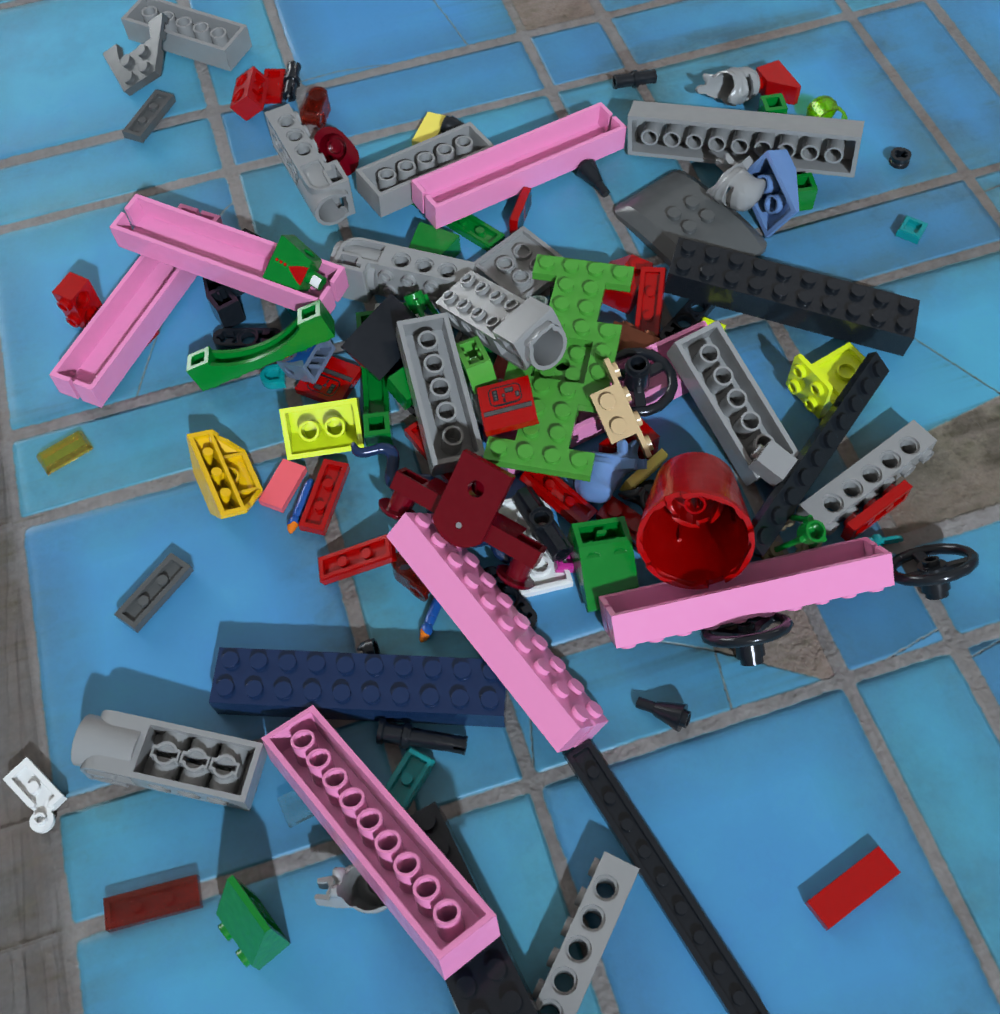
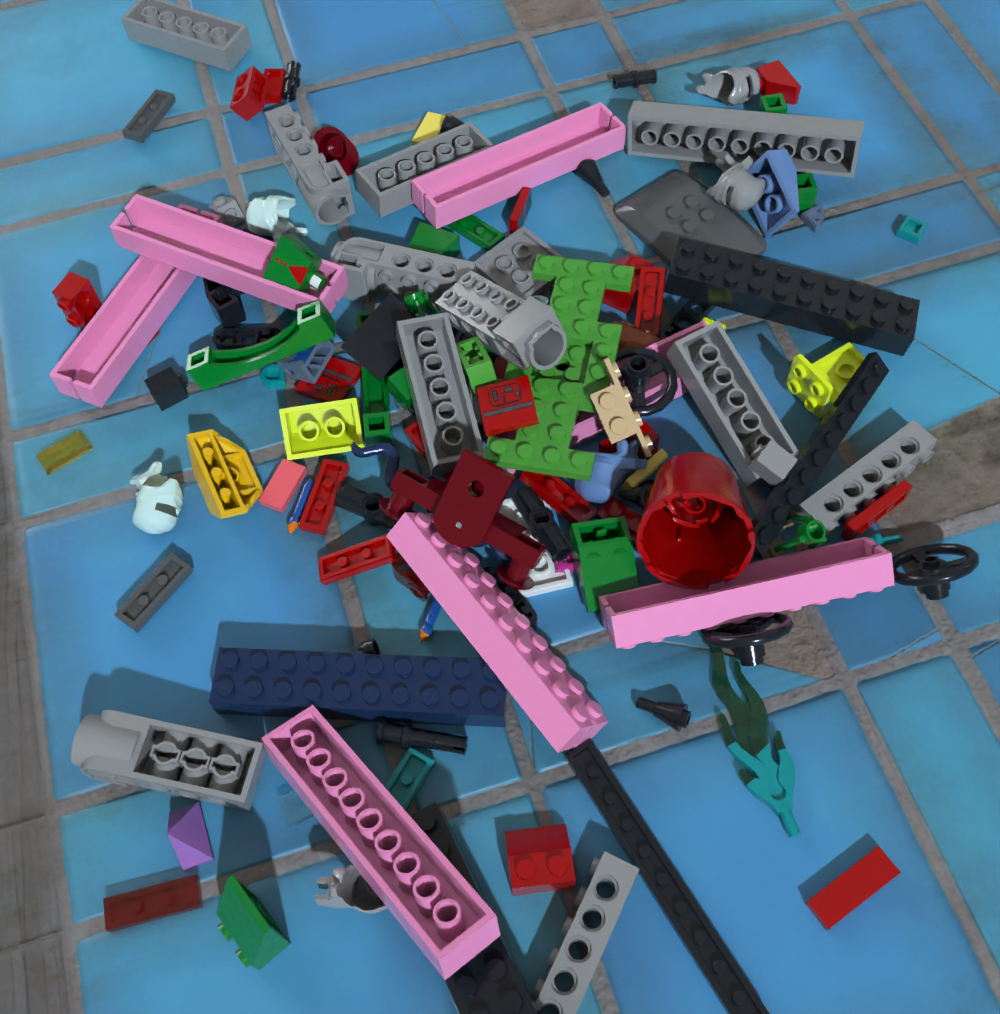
white hinge [3,757,68,834] -> none
wing [103,13,168,96] -> none
clear red piece [300,87,331,129] -> none
clear neon green helmet [806,95,847,119] -> none
black bush [889,147,912,169] -> none
none -> light aqua piece [129,461,183,534]
none -> black brick [144,366,188,411]
none -> medium lavender slope [167,801,214,871]
none -> light grey bracket [207,196,245,227]
none -> light aqua piece [246,195,308,243]
none -> black piece [334,483,398,529]
none -> red slope [505,824,576,896]
none -> piece [700,635,801,838]
none -> sand blue tile [800,204,824,233]

